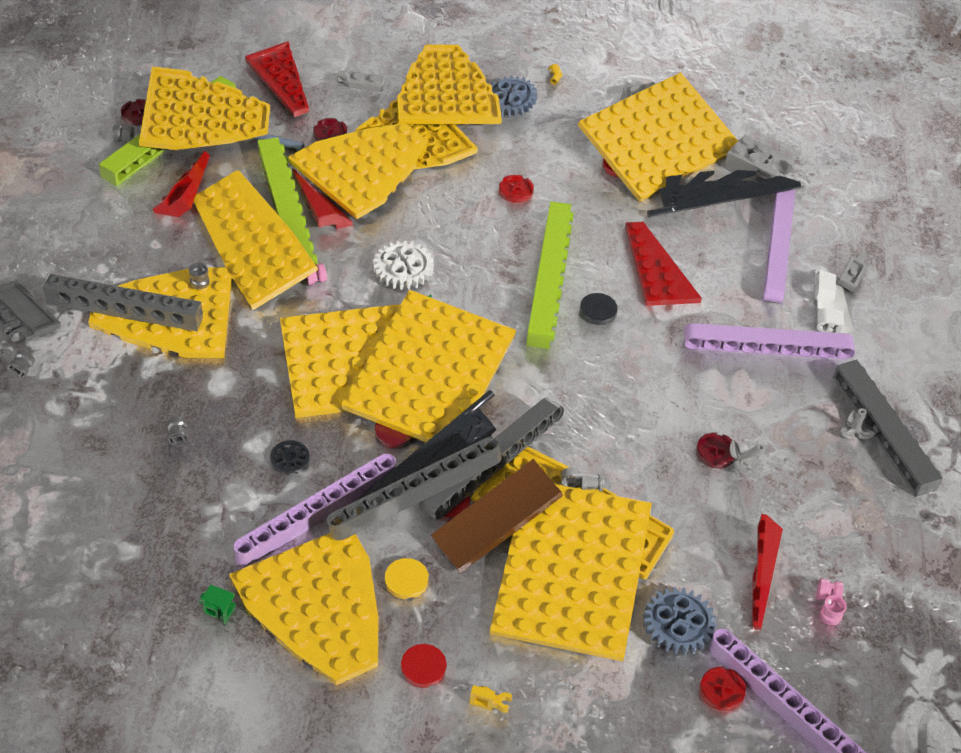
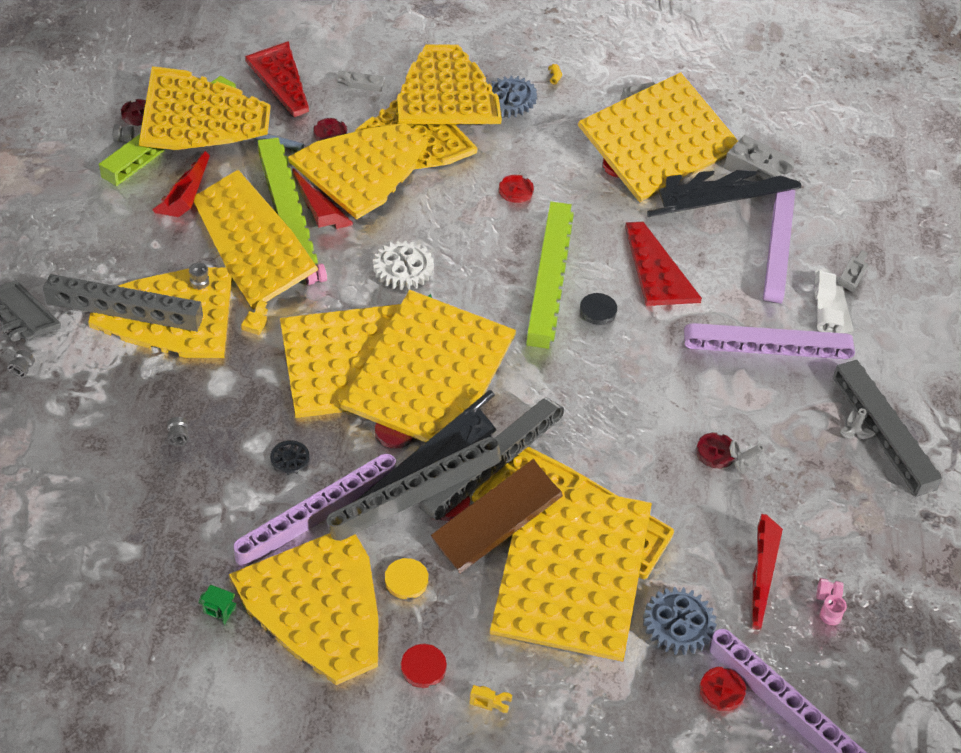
light grey connector [561,468,604,491] -> none
none -> yellow plate [241,301,268,335]

